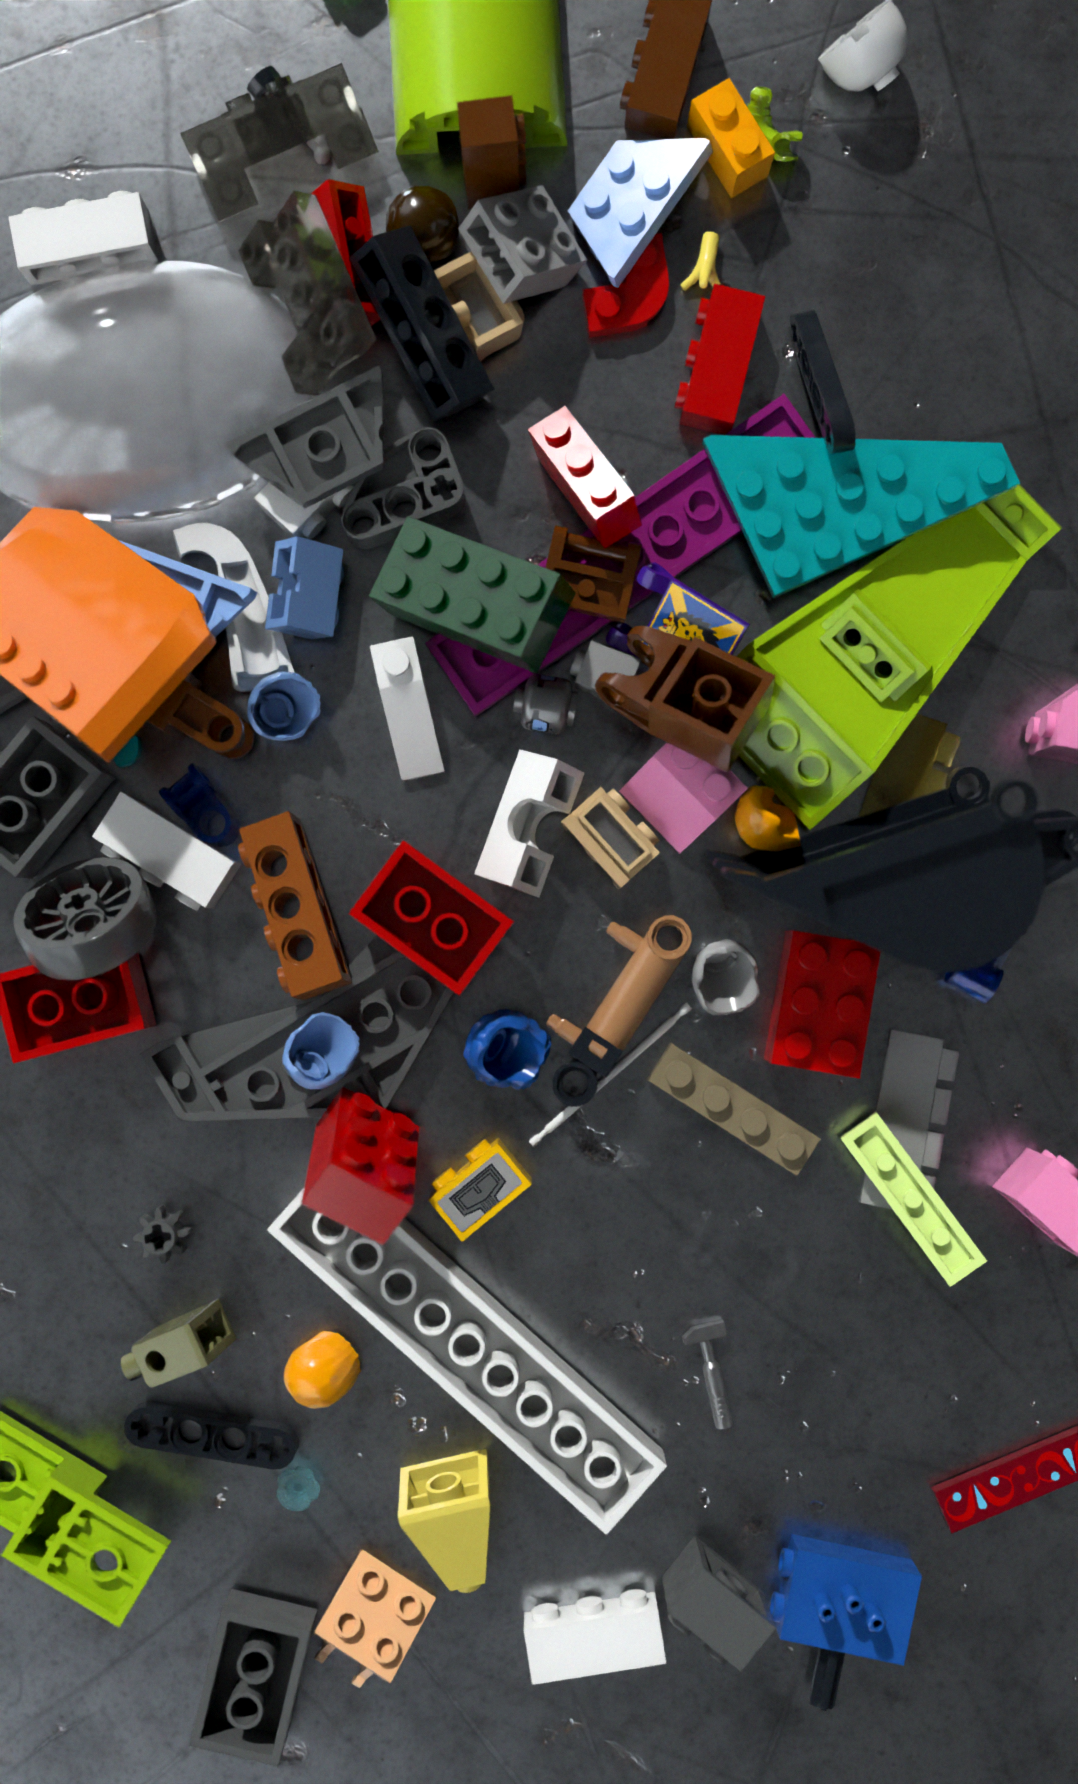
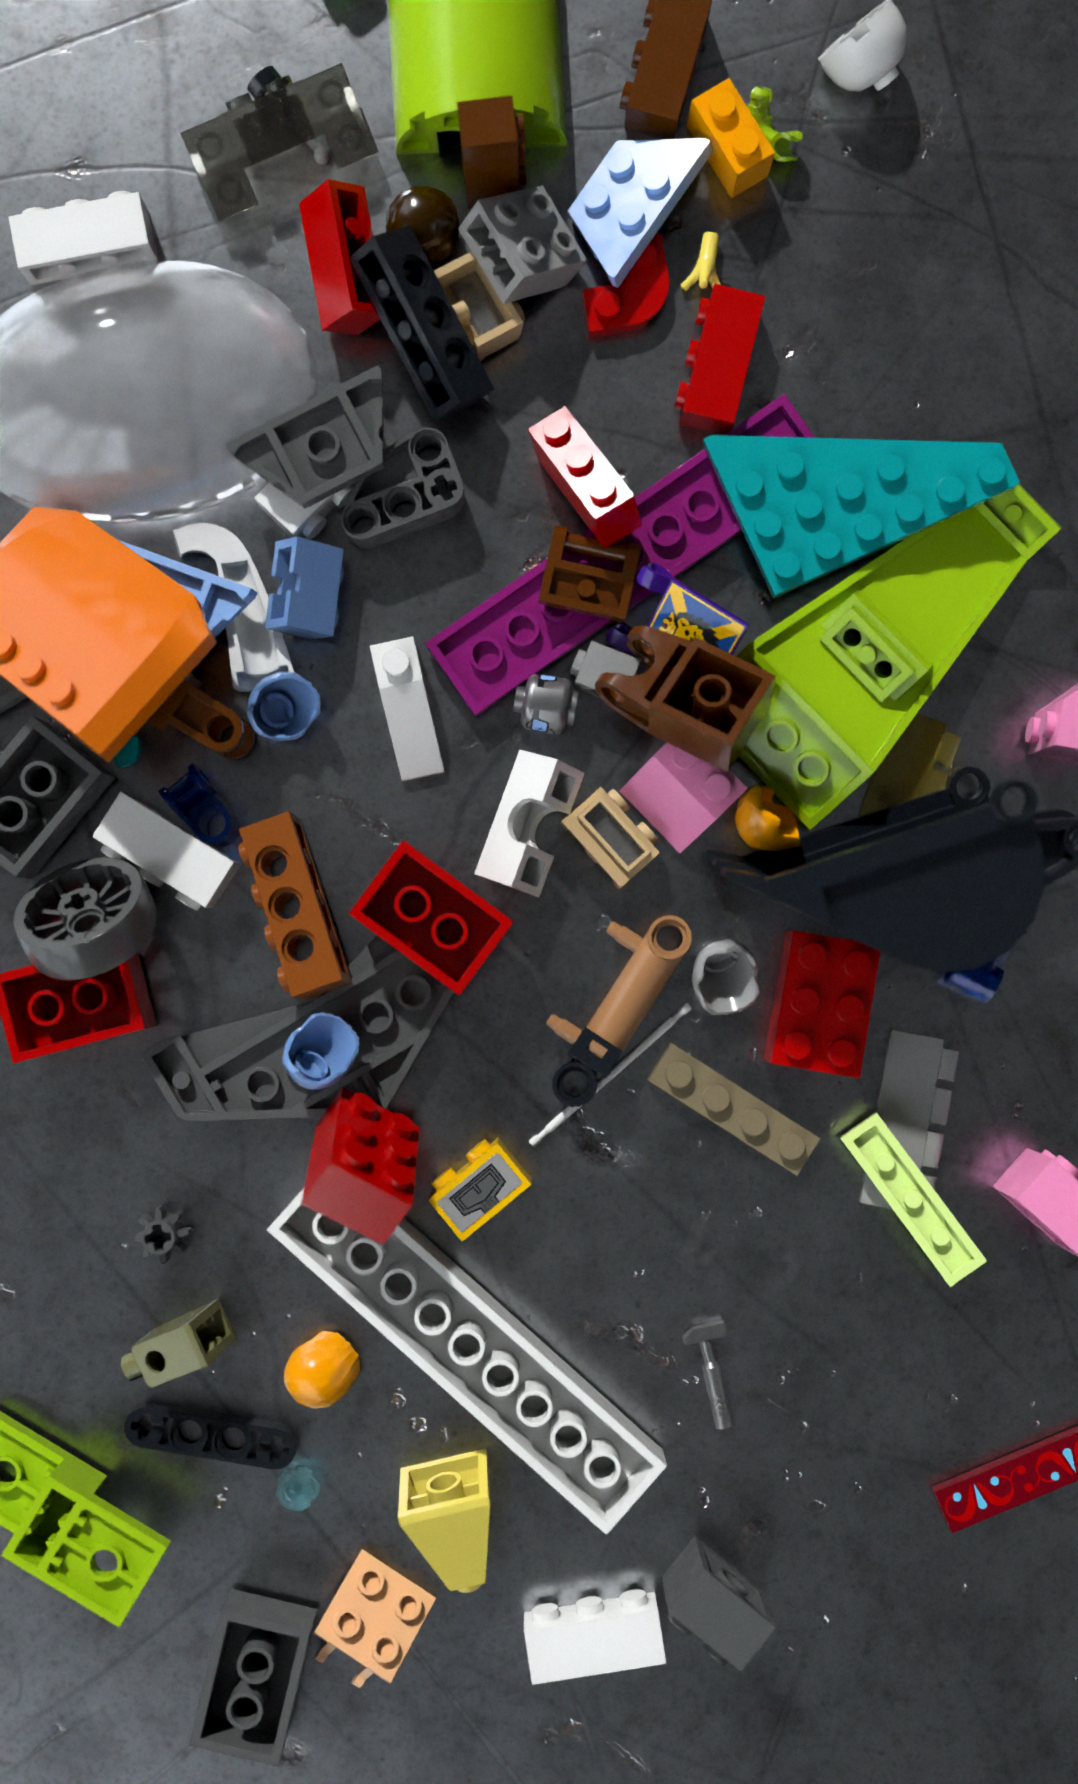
clear smoke bracket [238,191,376,396] -> none
dark green brick [369,516,576,674] -> none
blue hair [463,1009,552,1090] -> none
blue piece [769,1534,922,1711] -> none
black beam [790,309,856,455] -> none

